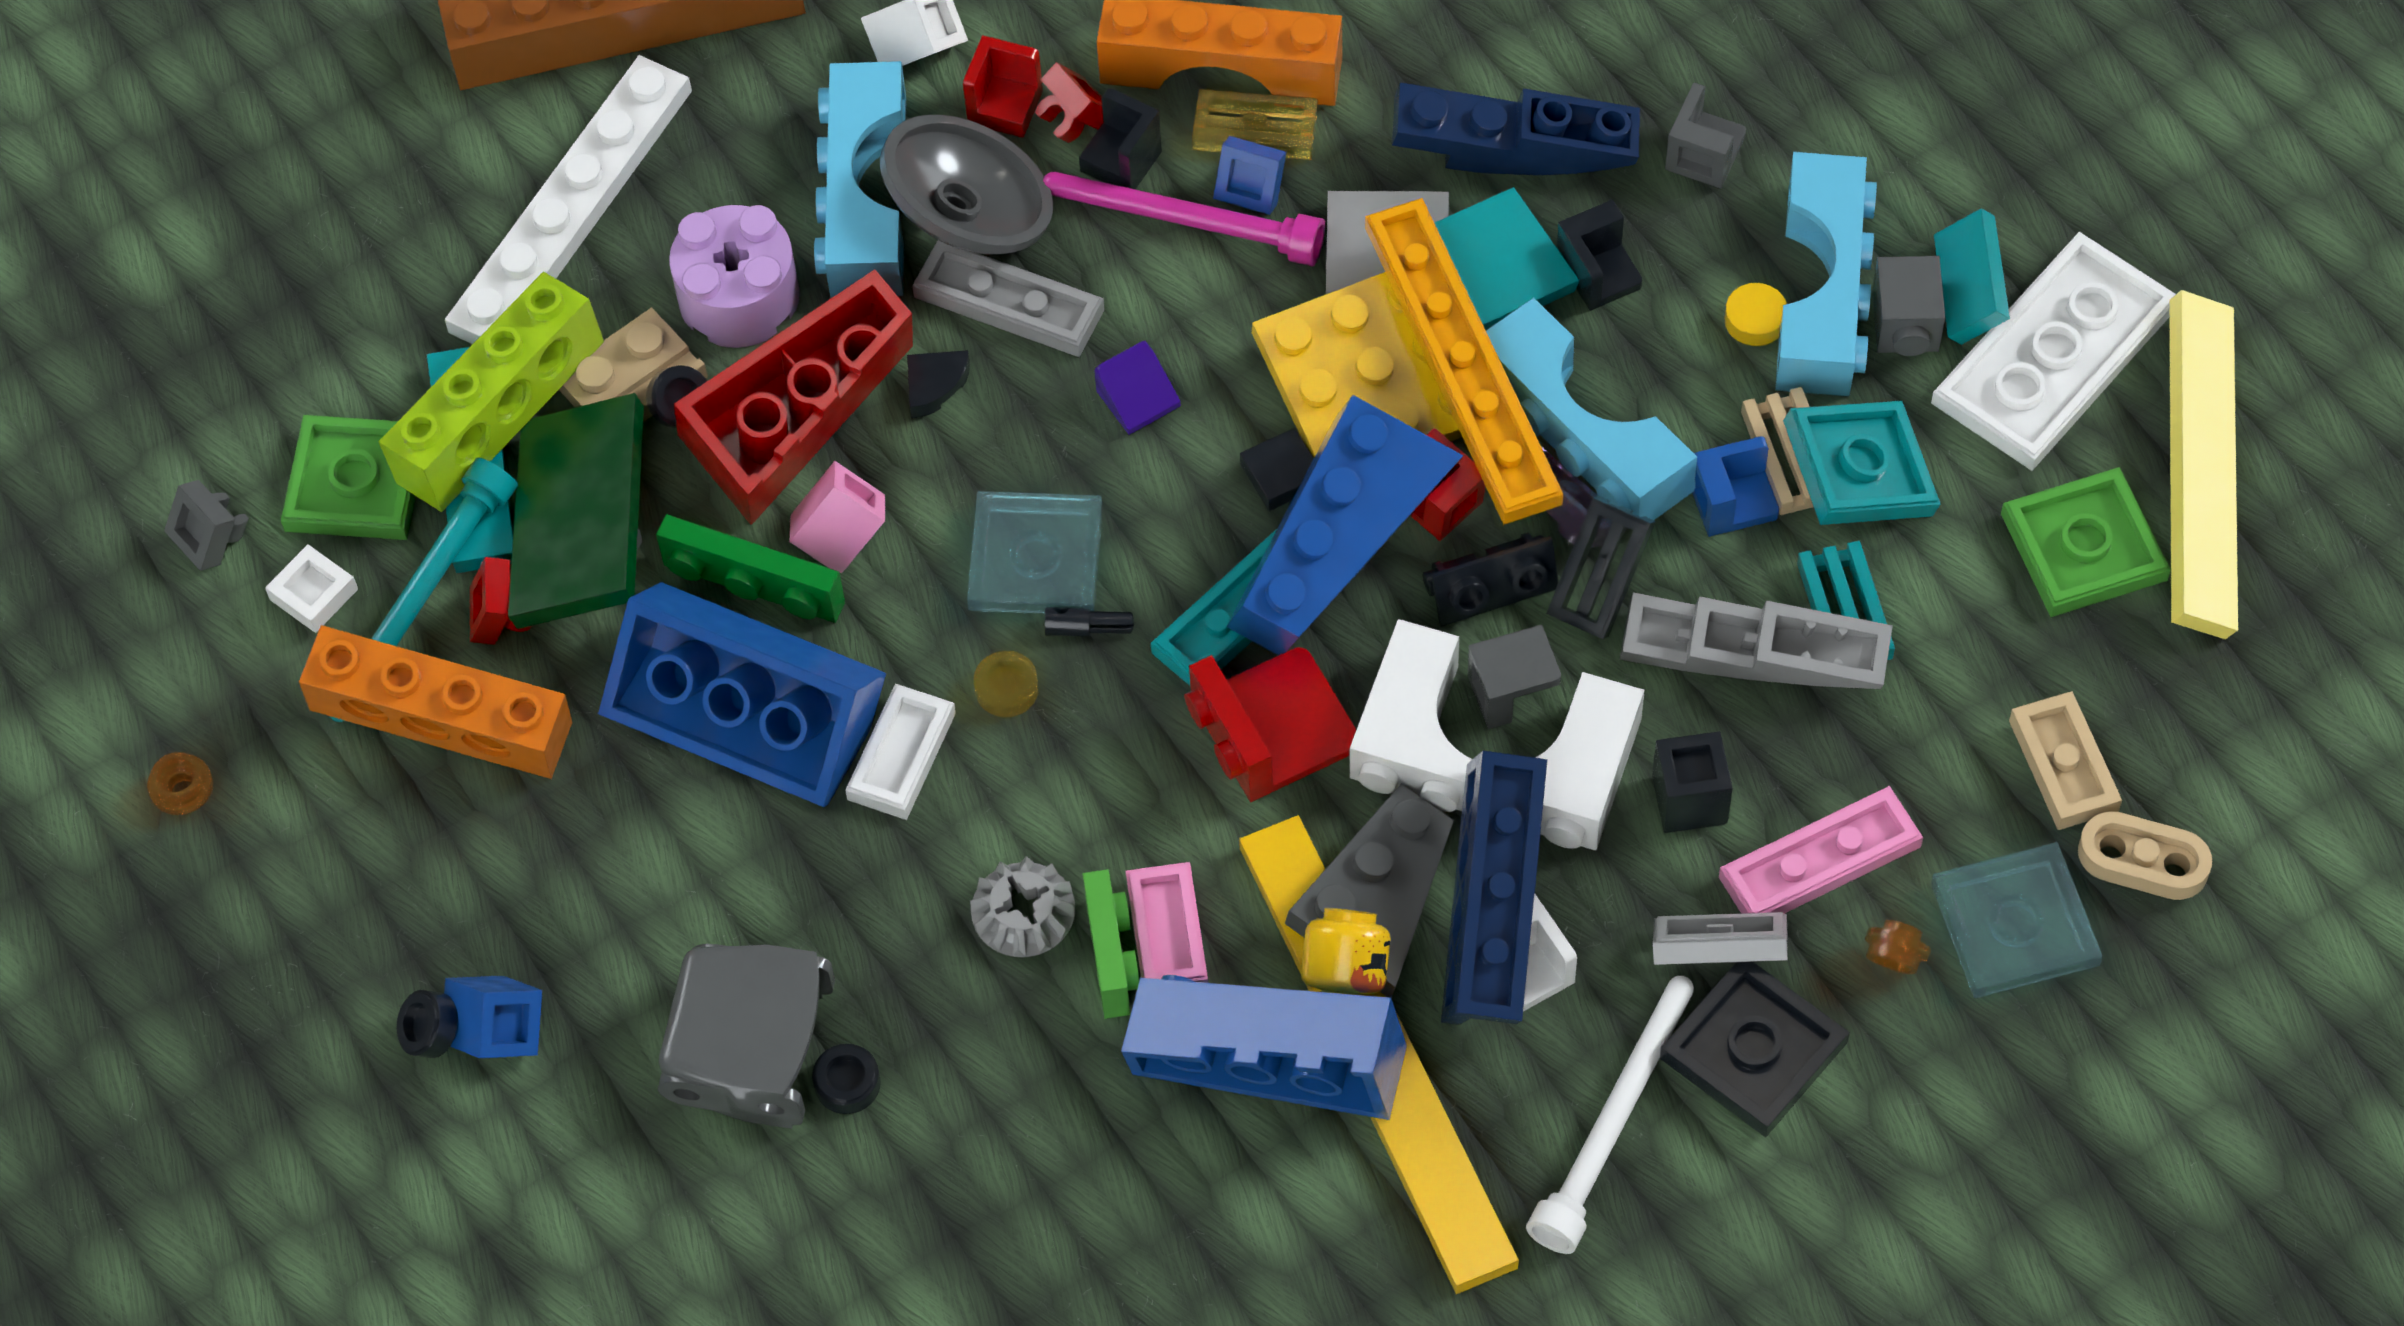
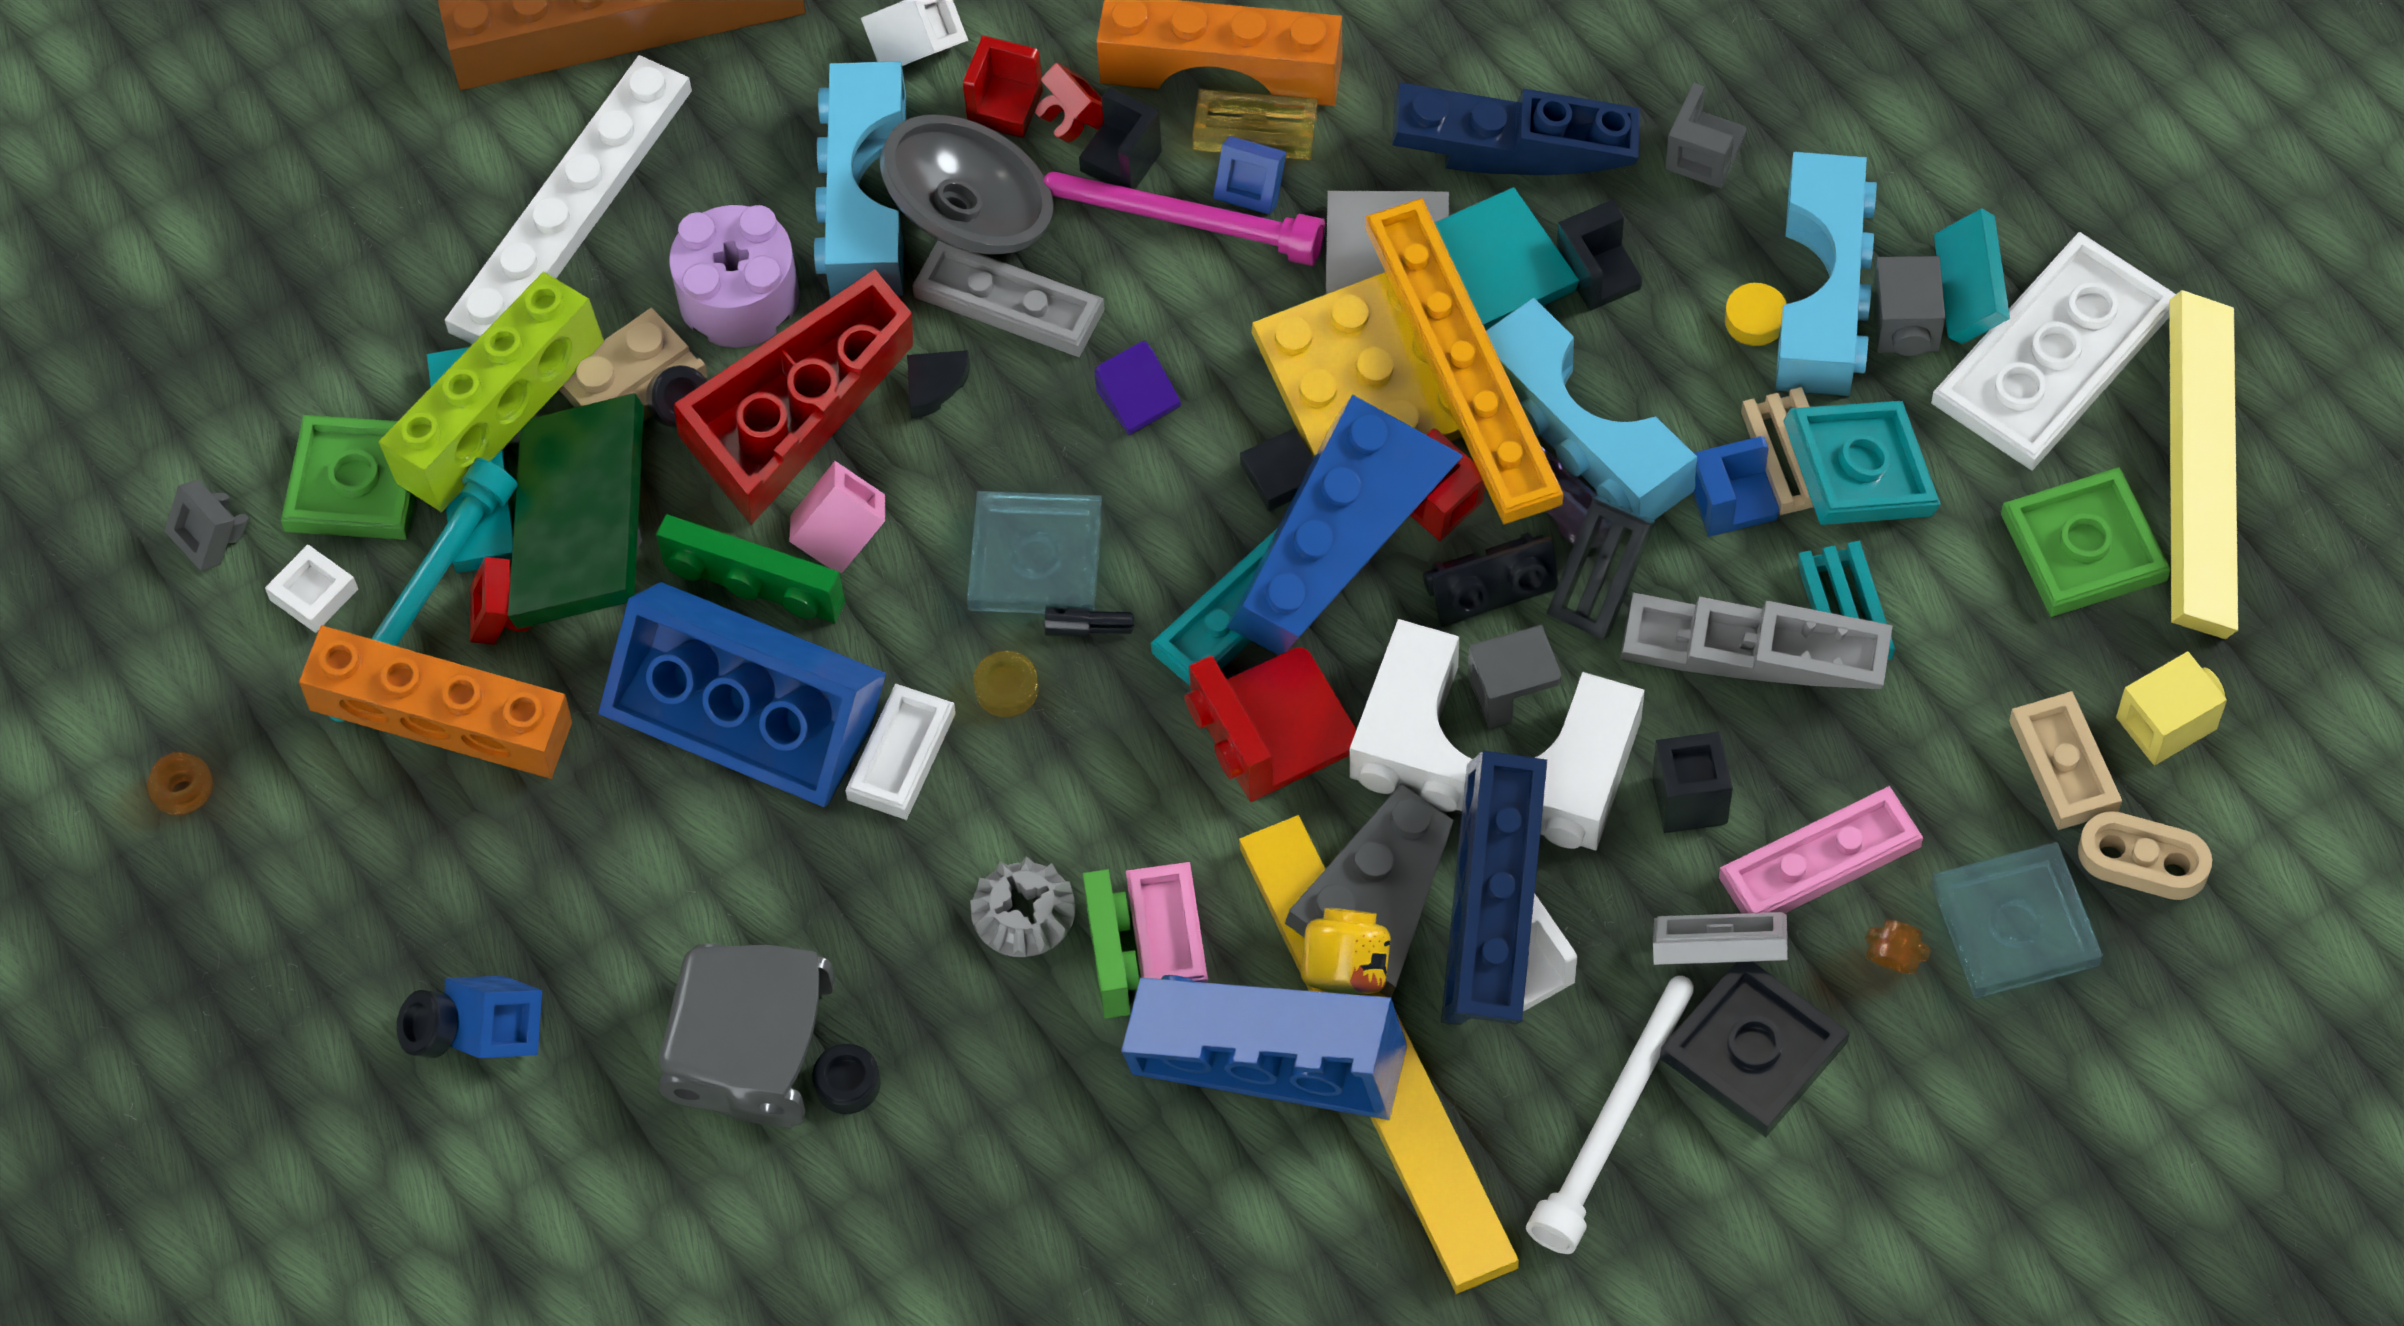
none -> light yellow brick [2116,651,2227,766]

